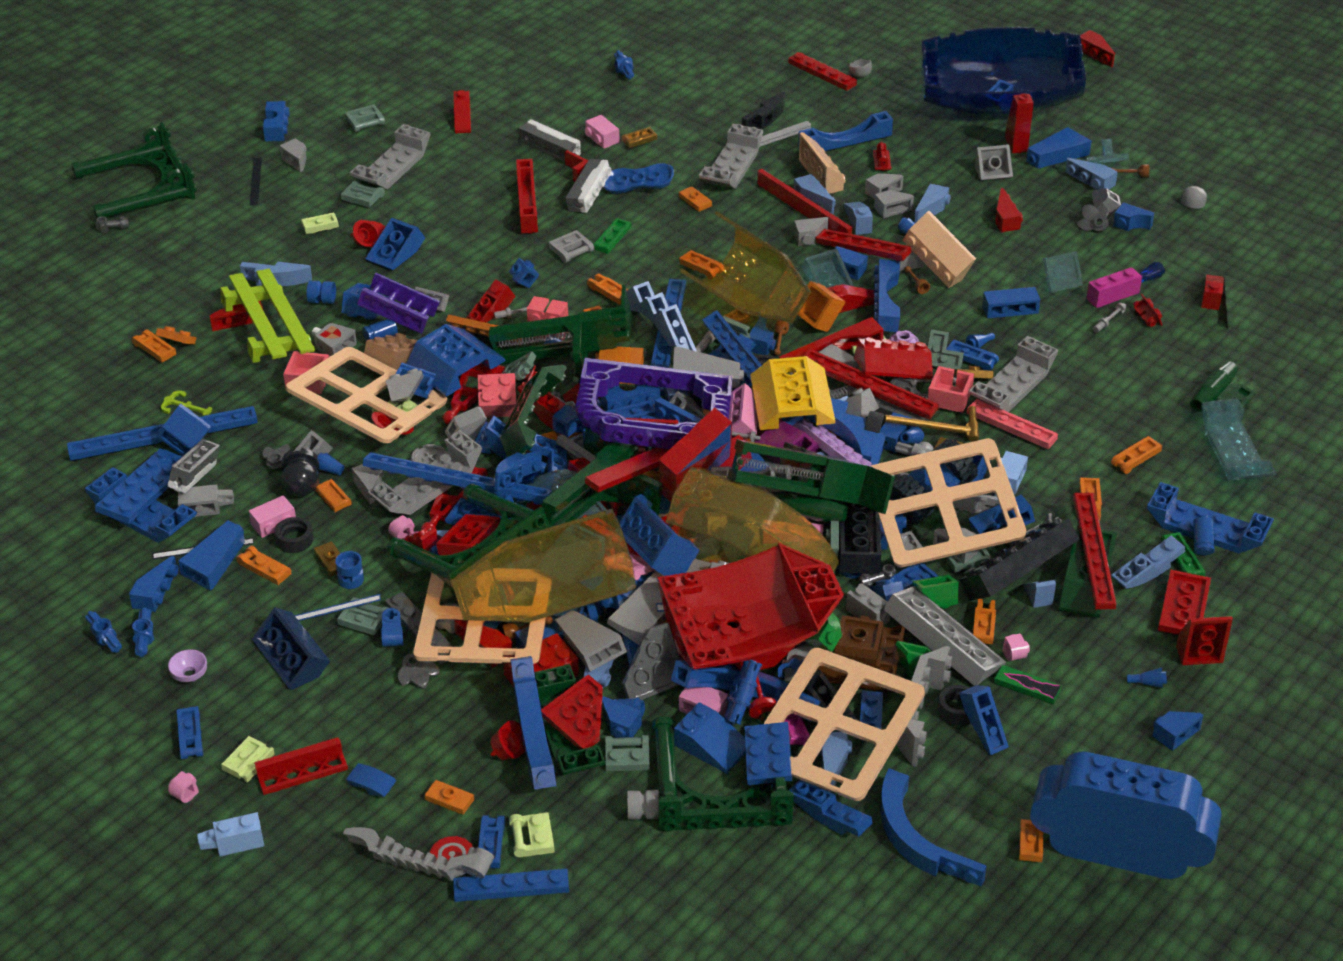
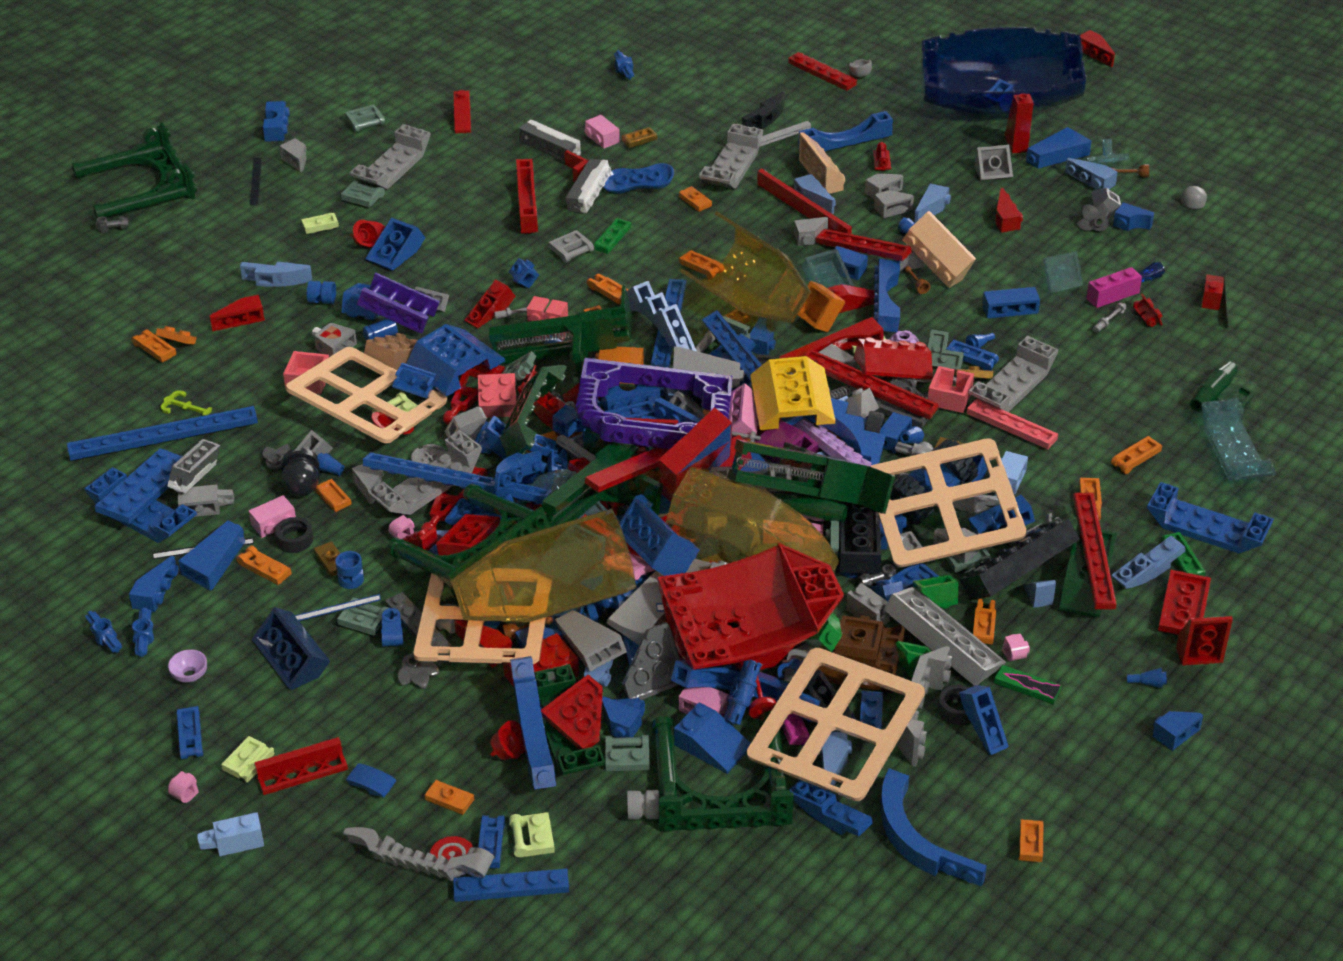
blue slope [157,404,211,456] -> none
lime fence [220,268,315,363] -> none
light grey slope [386,369,424,404] -> none
orange wing [446,314,522,345] -> none
blue plate [745,722,792,785] -> none
dark orange hinge [774,320,789,356] -> none
medium blue slope [844,202,873,235] -> none
pearl gold bar [884,406,979,442] -> none
blue brick [1030,752,1222,879] -> none
blue piece [1193,517,1214,555] -> none

